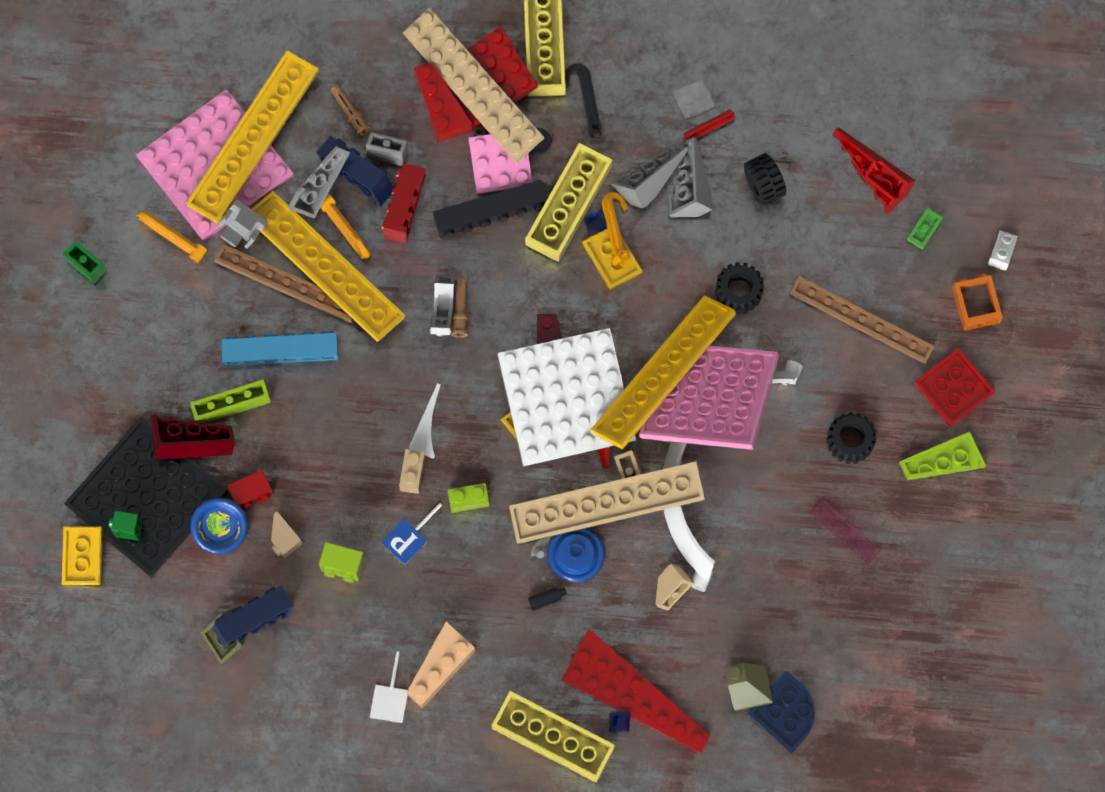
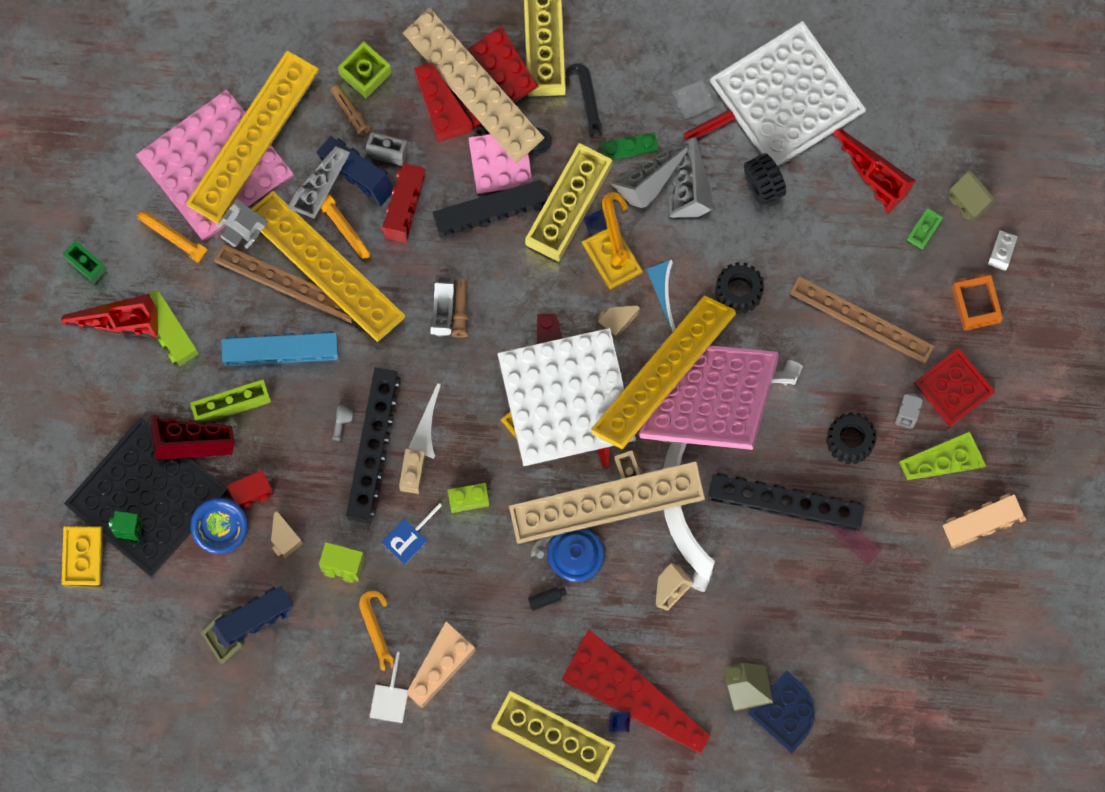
none -> red wedge [61,294,158,337]
none -> lime brick [148,288,199,367]
none -> light grey bar [332,404,353,441]
none -> lime brick [338,41,392,99]
none -> black brick [346,367,401,523]
none -> light orange piece [359,590,394,671]
none -> tan slope [597,306,640,341]
none -> green plate [600,132,659,161]
none -> dark azure sticker [647,259,675,333]
none -> black brick [707,473,865,532]
none -> white plate [710,21,866,167]
none -> light grey brick [895,393,923,429]
none -> light nougat wedge [942,493,1027,549]
none -> olive slope [948,170,995,223]

